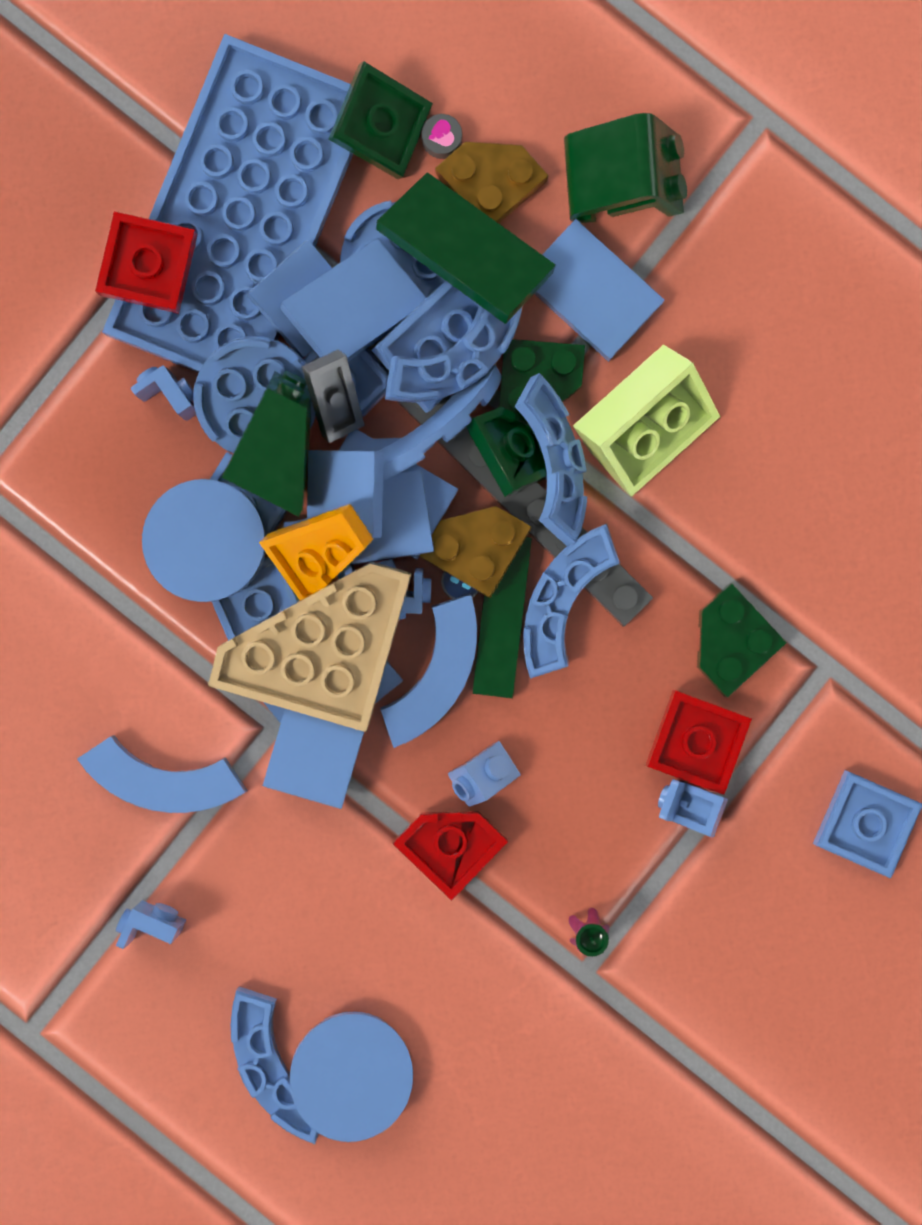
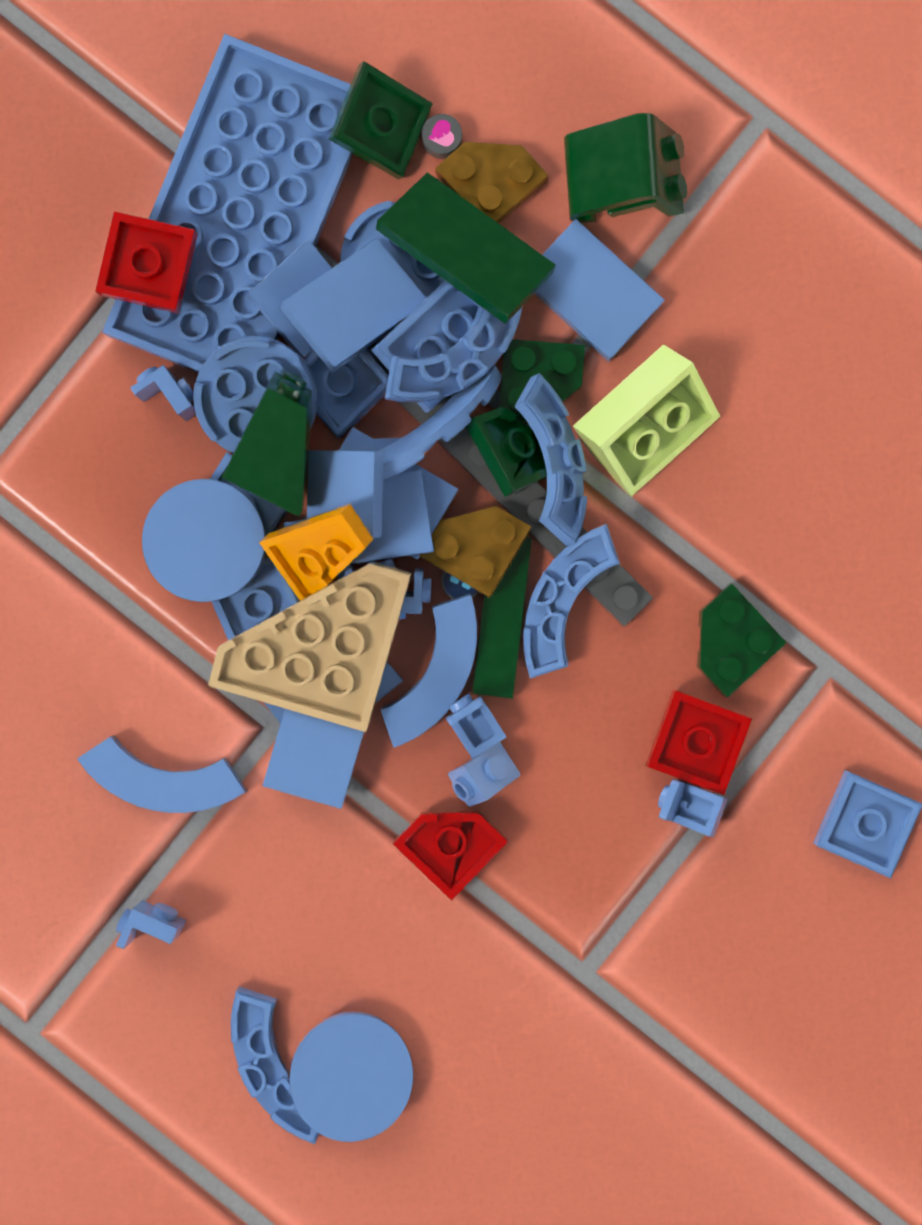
dark grey plate [302,349,365,443] -> none
dark green piece [568,908,610,957] -> none
none -> medium blue bracket [446,694,507,759]

